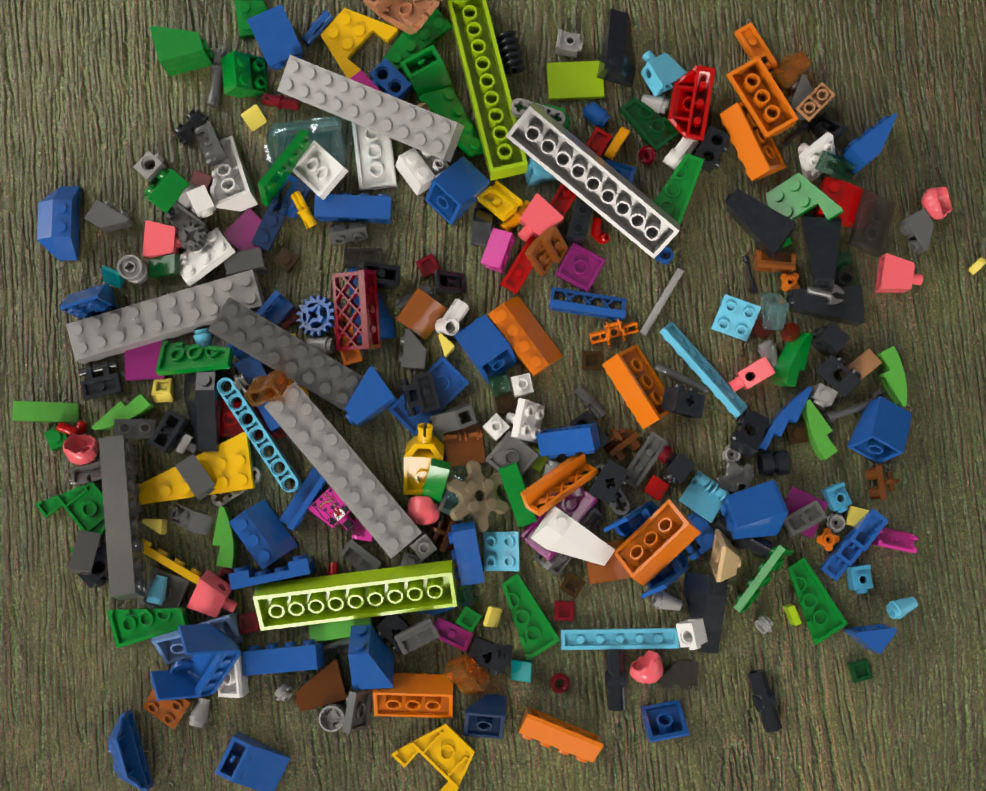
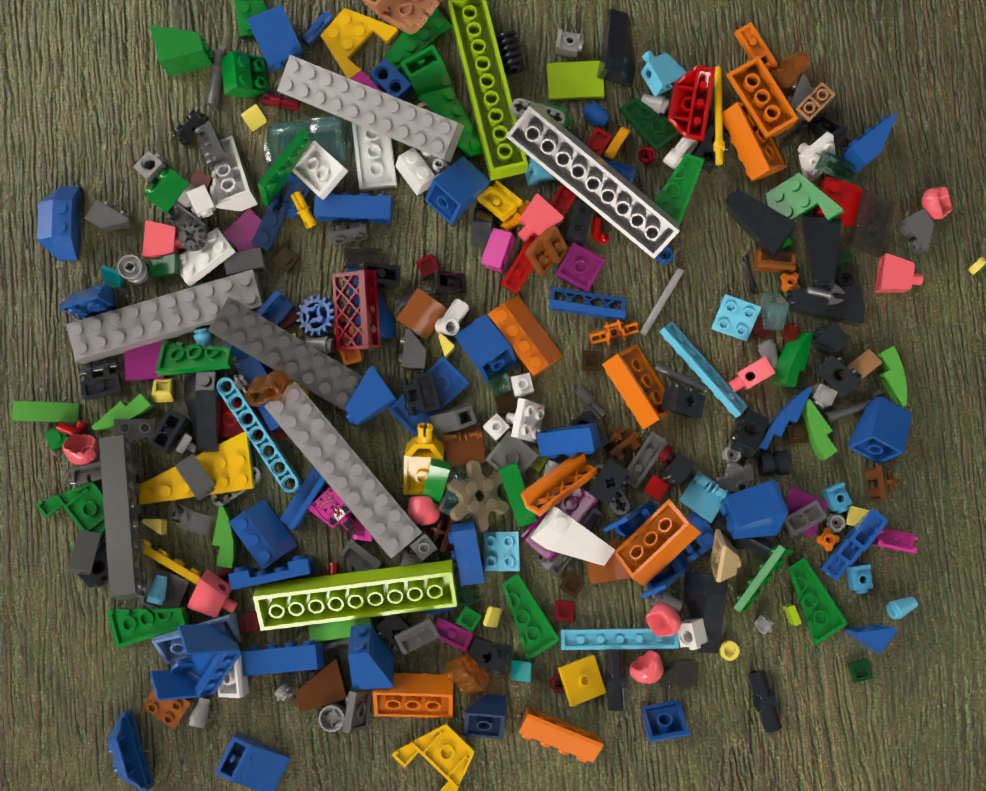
none -> yellow plate [558,655,606,707]
none -> coral hair [645,603,681,637]
none -> yellow bar [713,66,725,165]
none -> light yellow tile [719,640,740,661]

